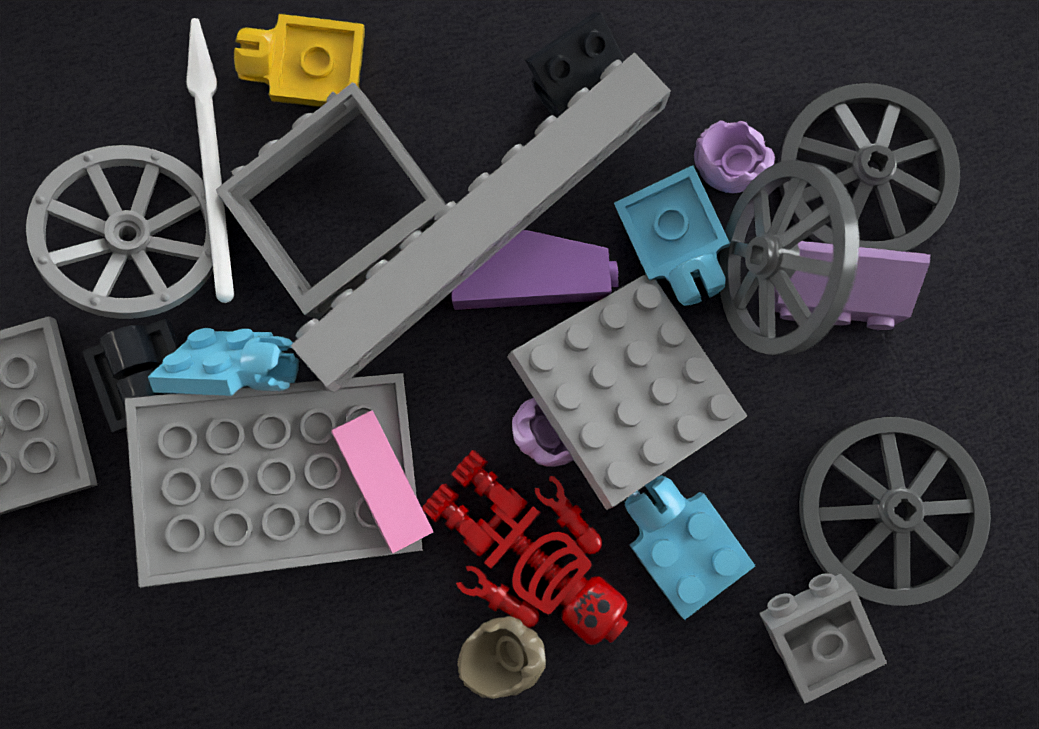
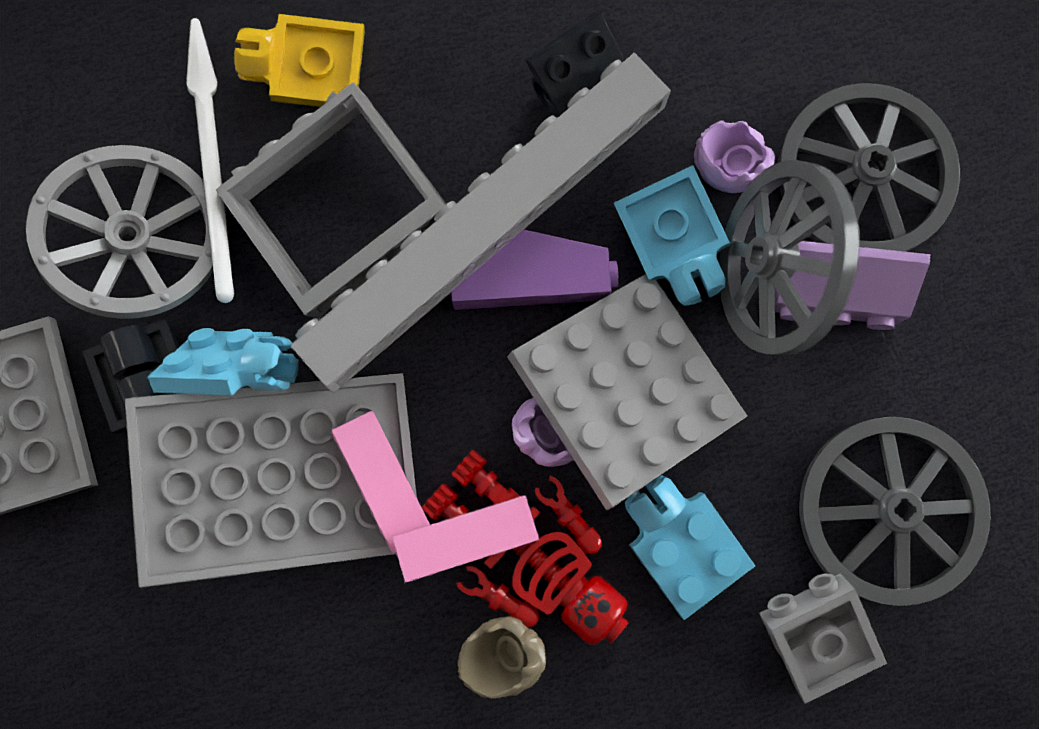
none -> bright pink tile [392,495,539,582]

